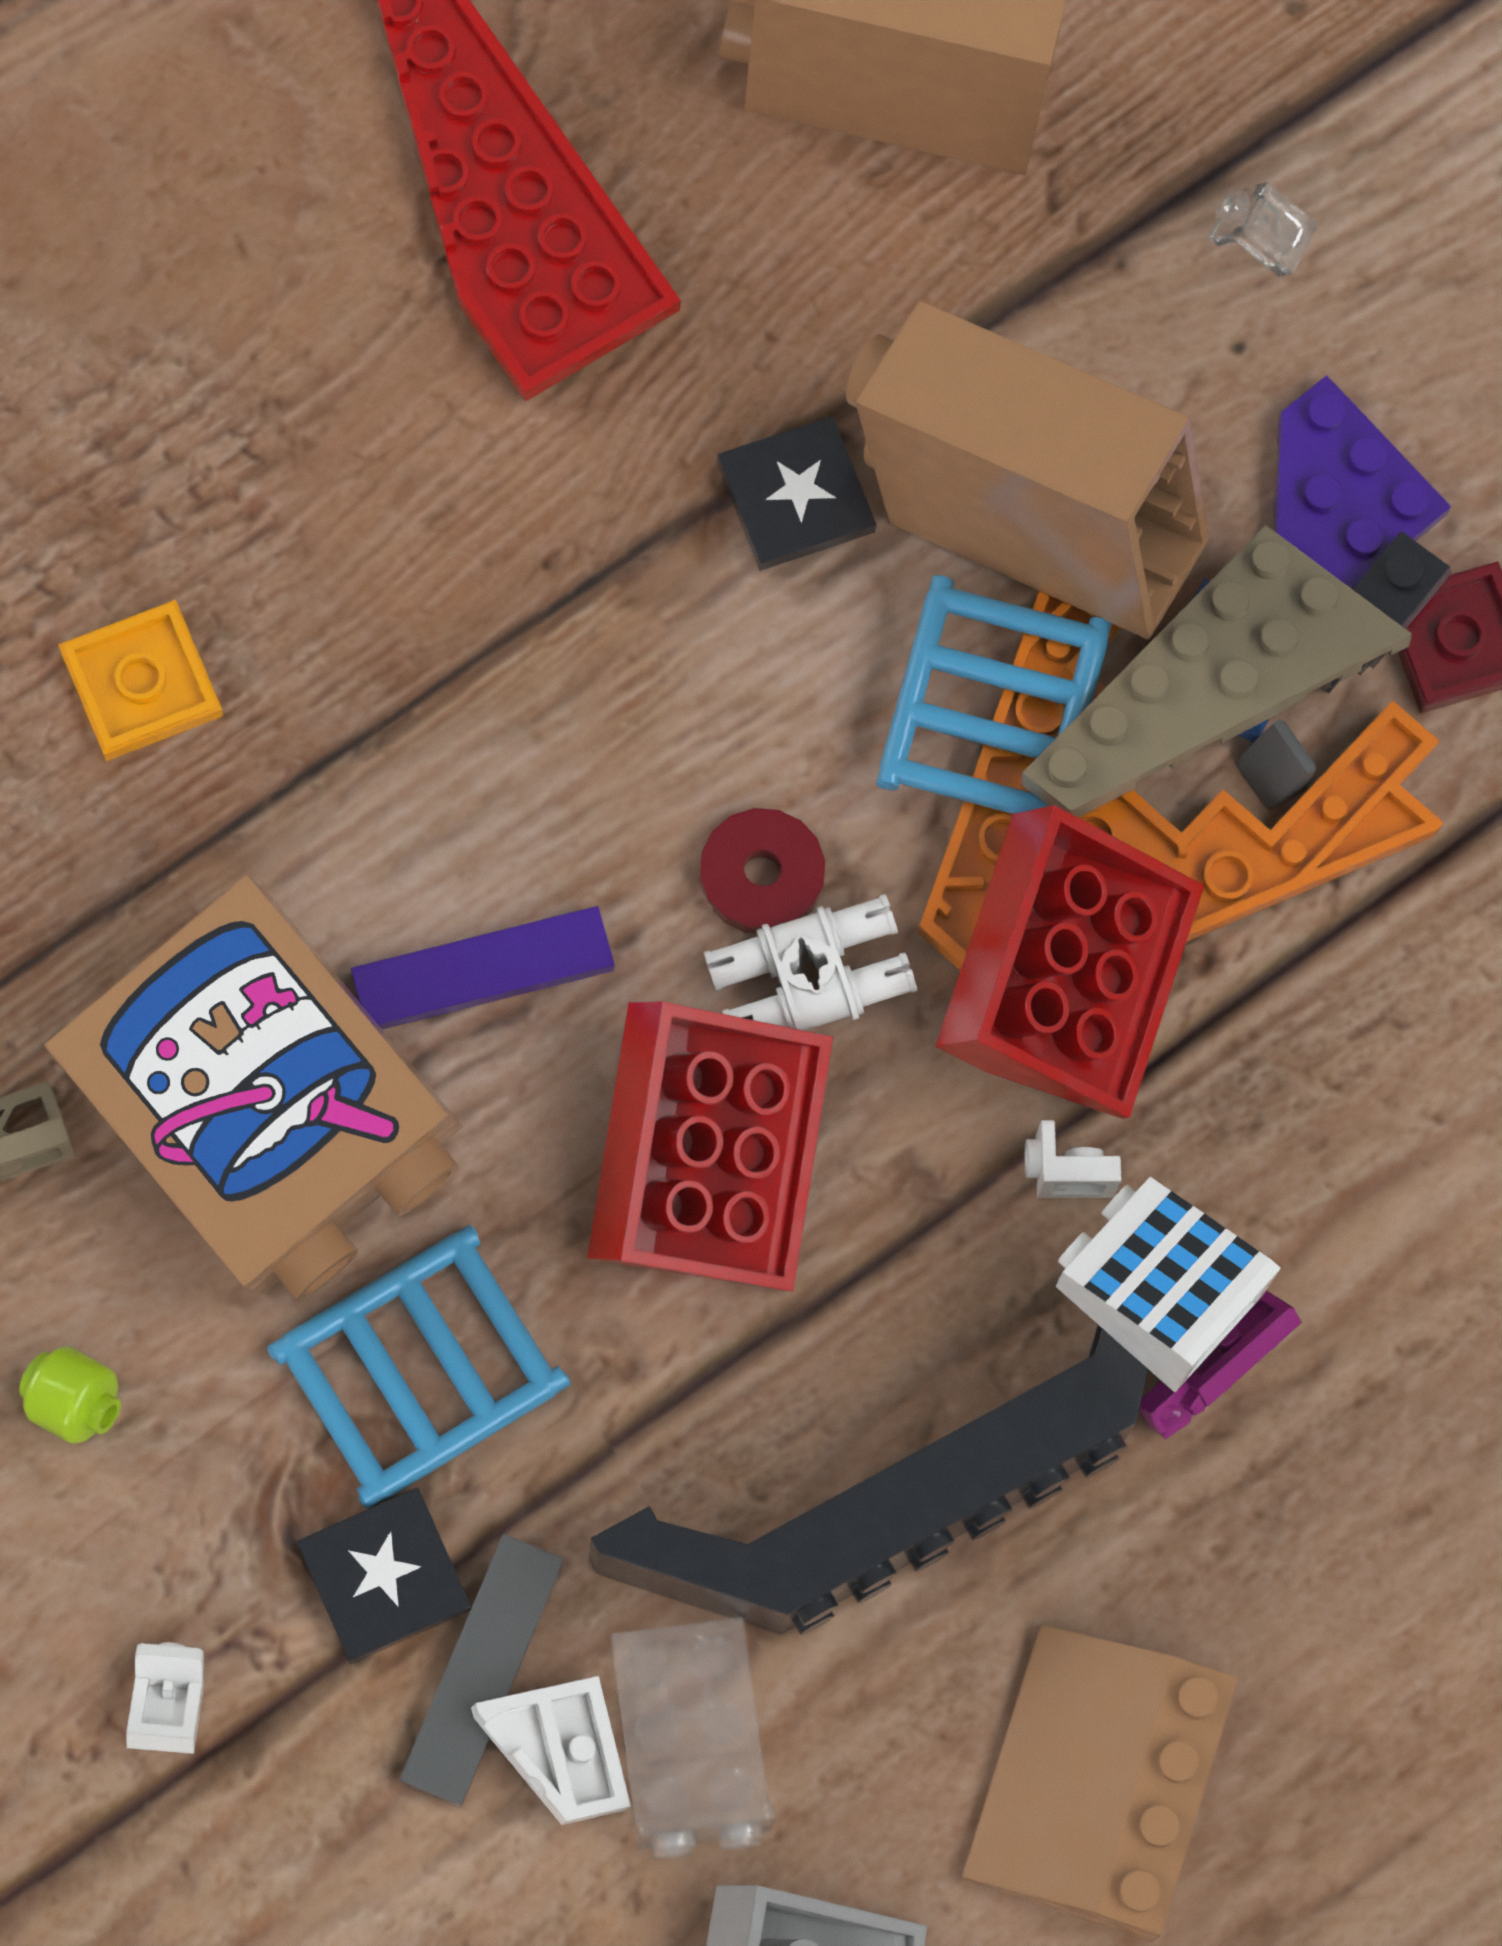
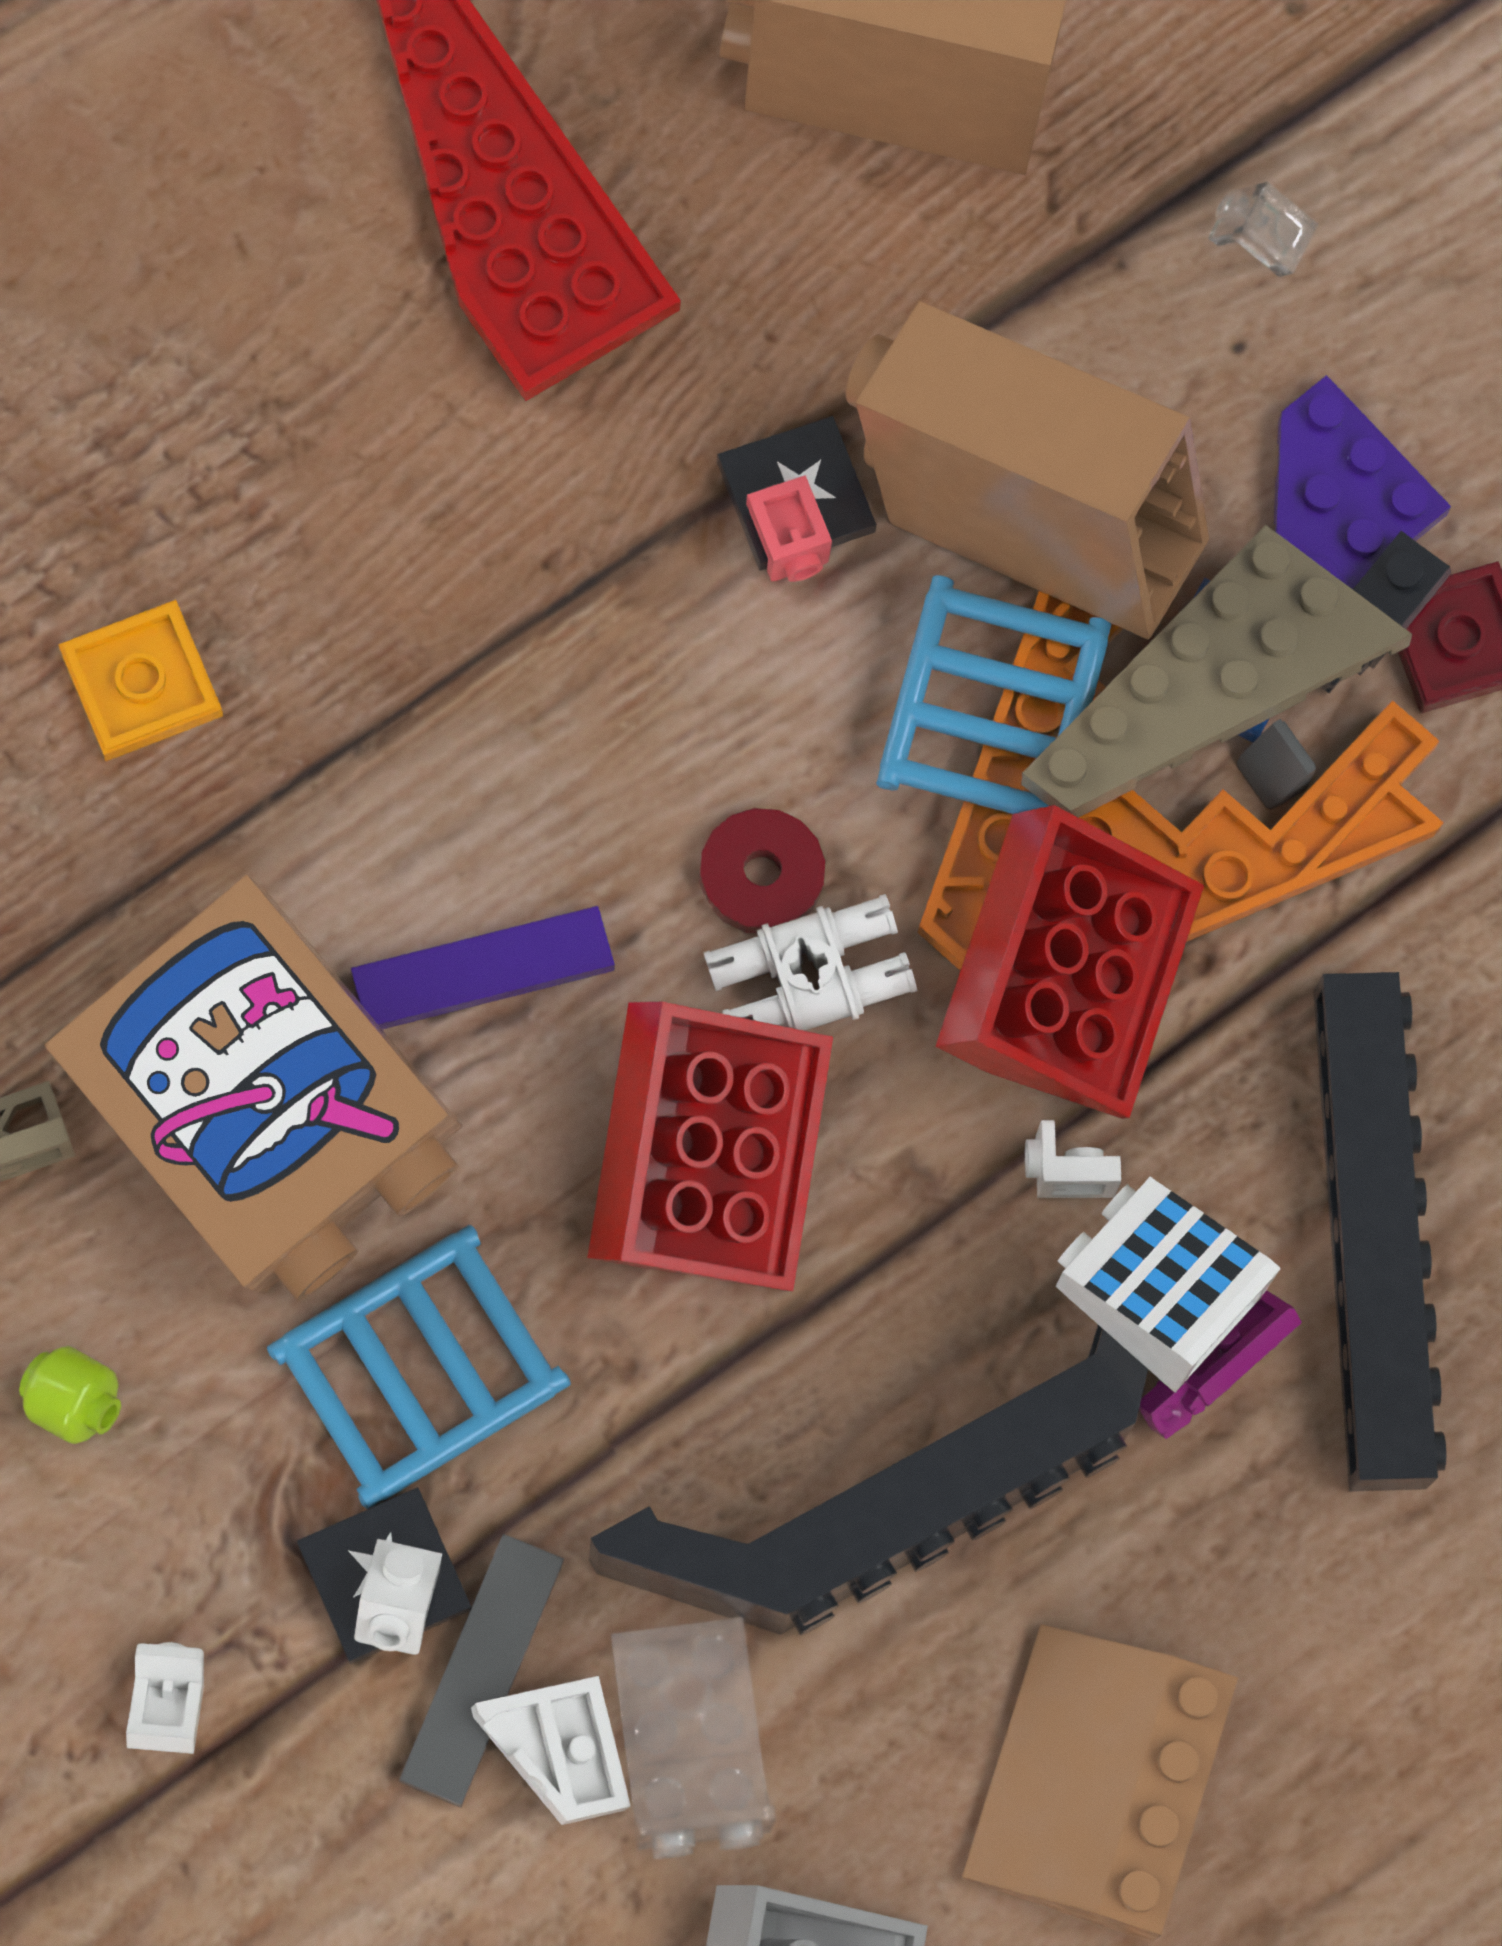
none -> white bracket [354,1539,442,1655]
none -> coral bracket [746,475,832,582]
none -> black brick [1313,972,1447,1492]

